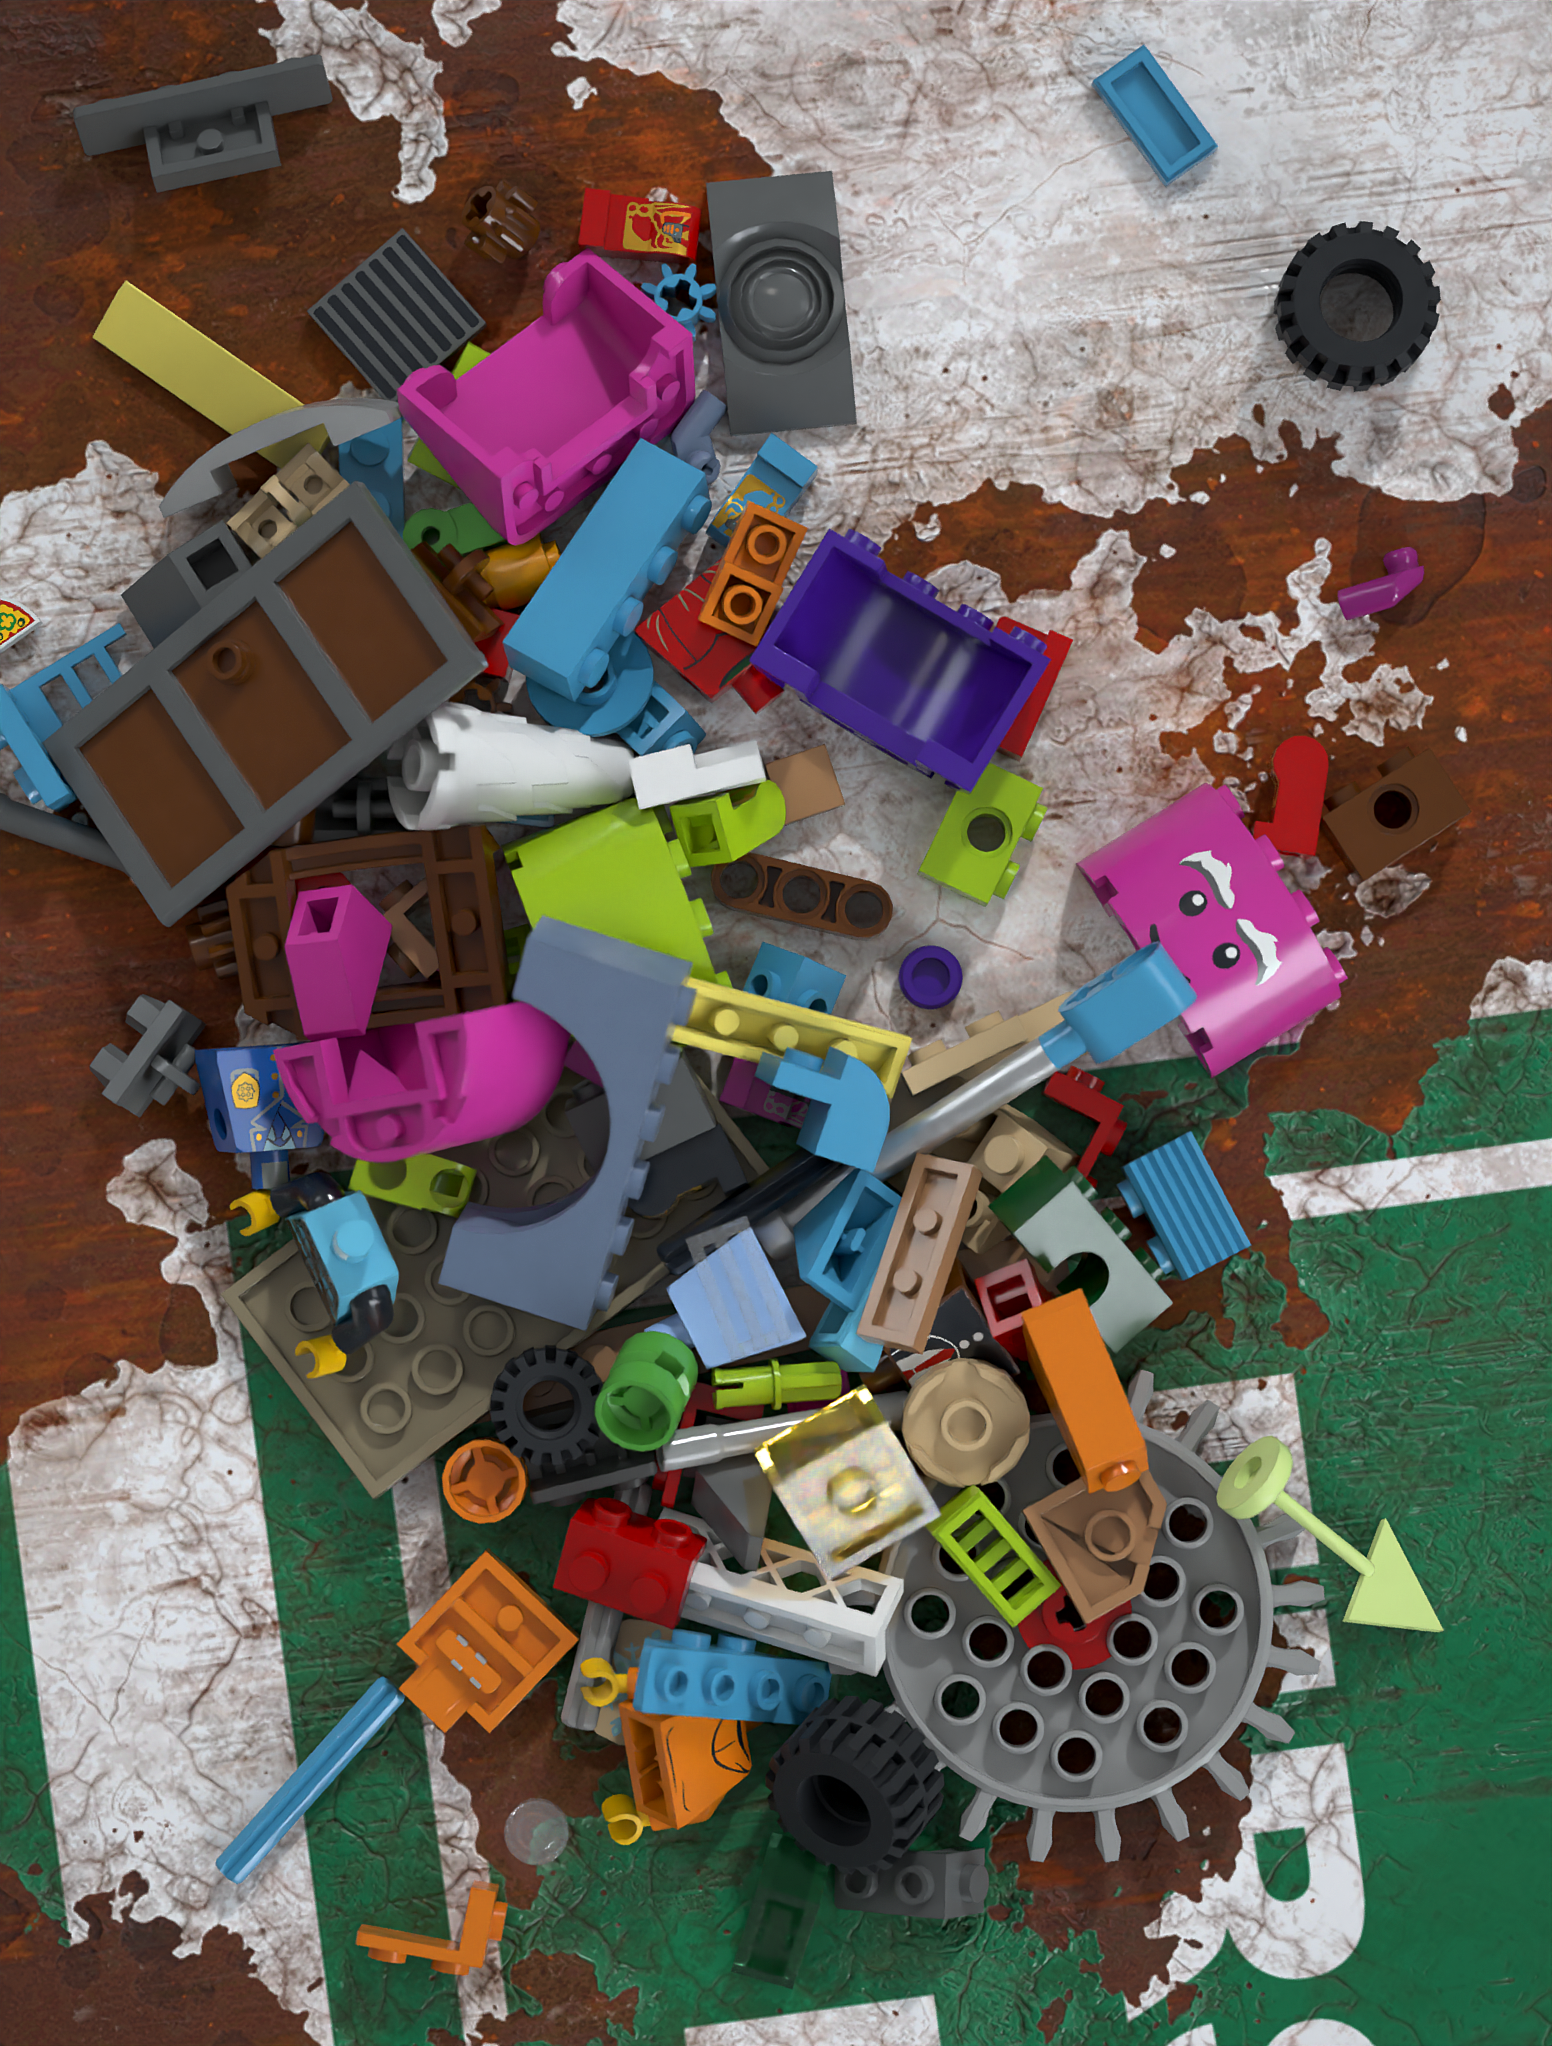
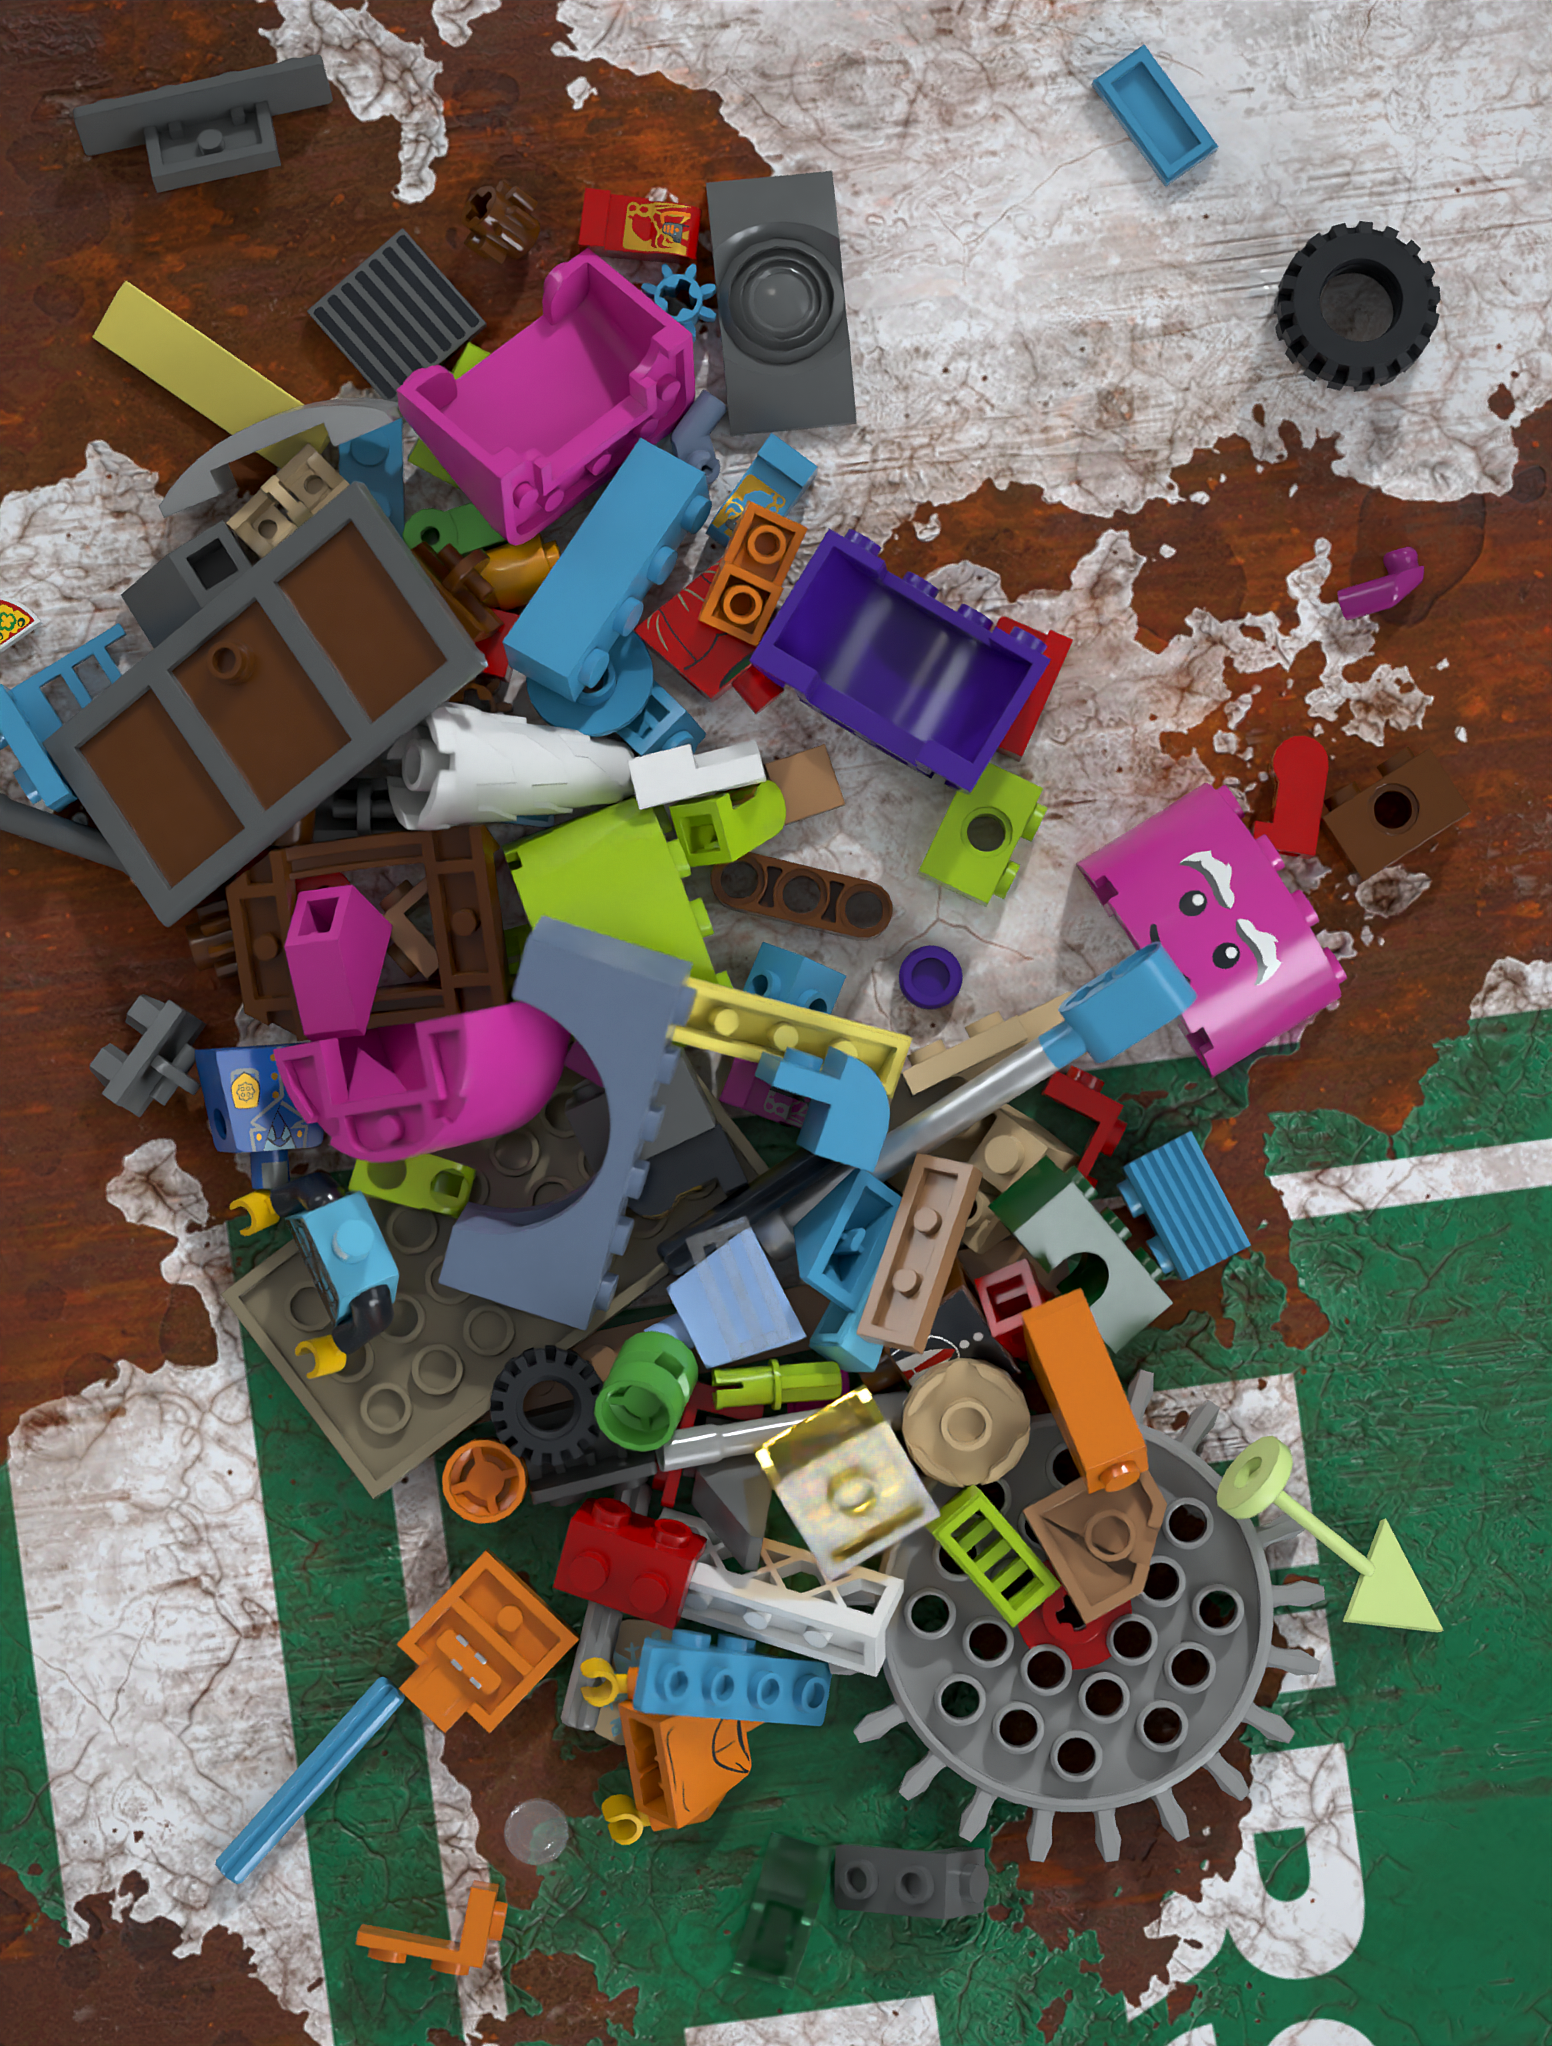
black tyre [765,1696,944,1875] -> none

